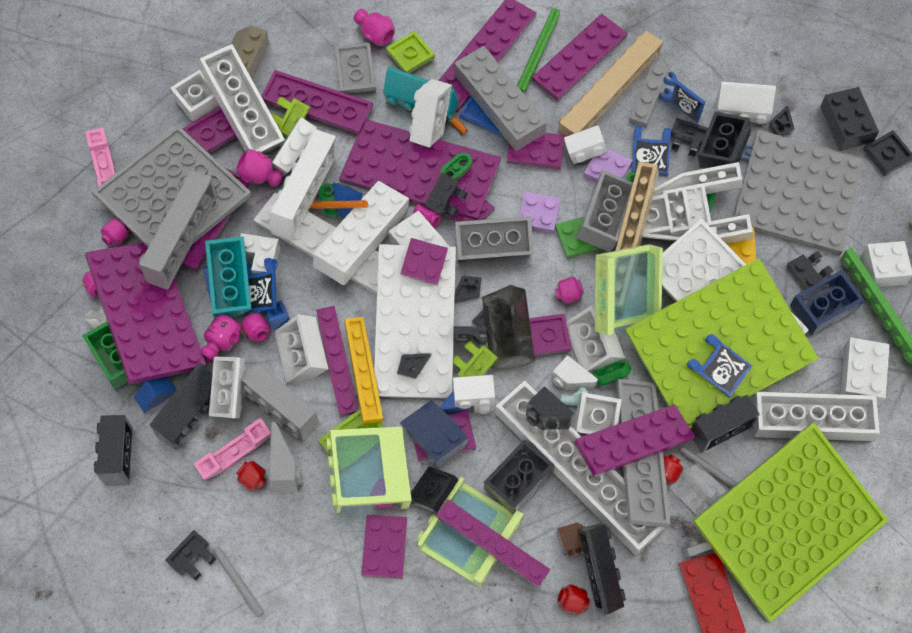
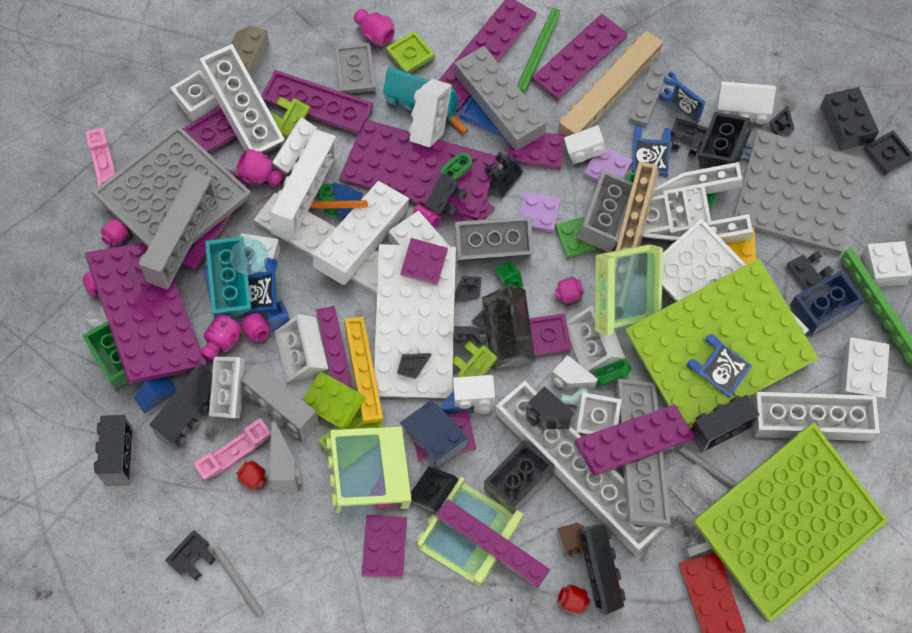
red head [663,454,683,485] -> none
none -> clear light blue dish [229,238,268,275]
none -> lime plate [302,371,366,430]
none -> black plate [484,152,523,197]
none -> green bracket [494,260,523,293]

